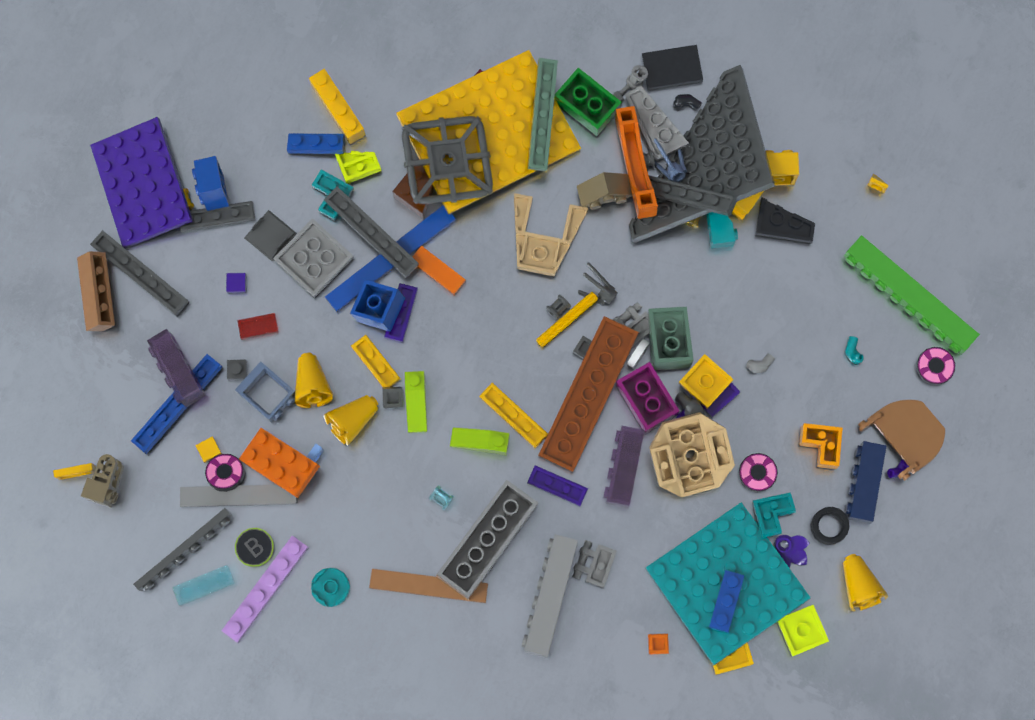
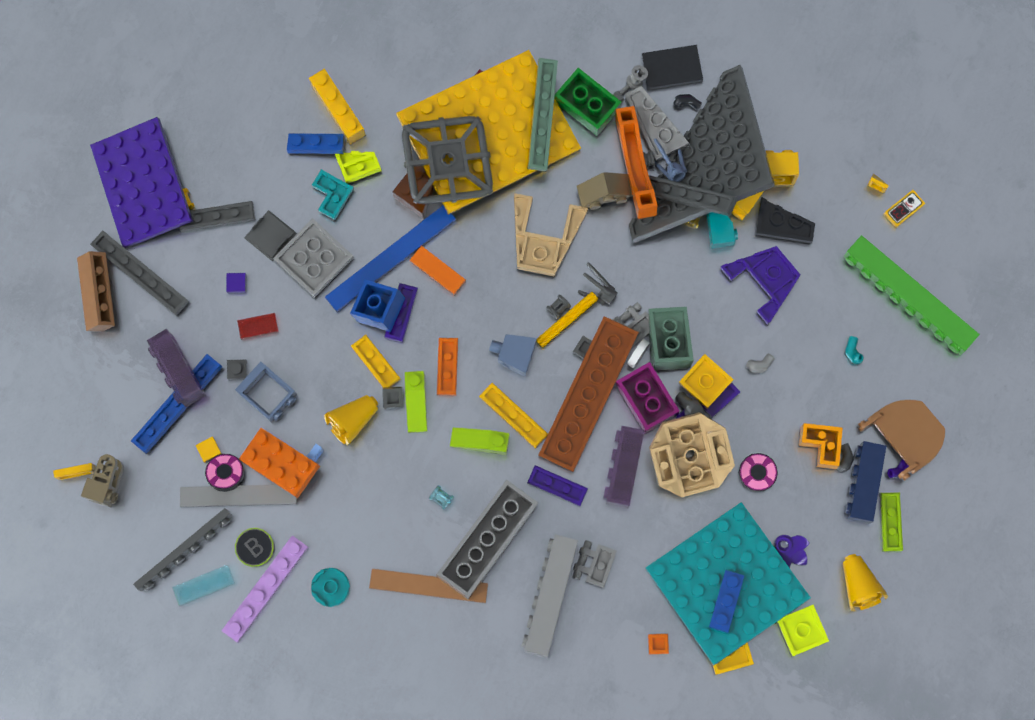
blue brick [192,156,229,211] -> none
yellow cone [295,353,333,408] -> none
dark grey plate [324,187,419,278] -> none
teal plate [753,492,796,538] -> none
black tyre [811,507,850,545] -> none
tile [916,347,956,385] -> none
none -> orange tile [437,338,458,396]
none -> sand blue torso [489,334,537,376]
none -> dark purple wing [720,246,801,325]
none -> dark grey arm [837,443,854,472]
none -> lime tile [879,492,903,552]
none -> tile [884,190,925,228]

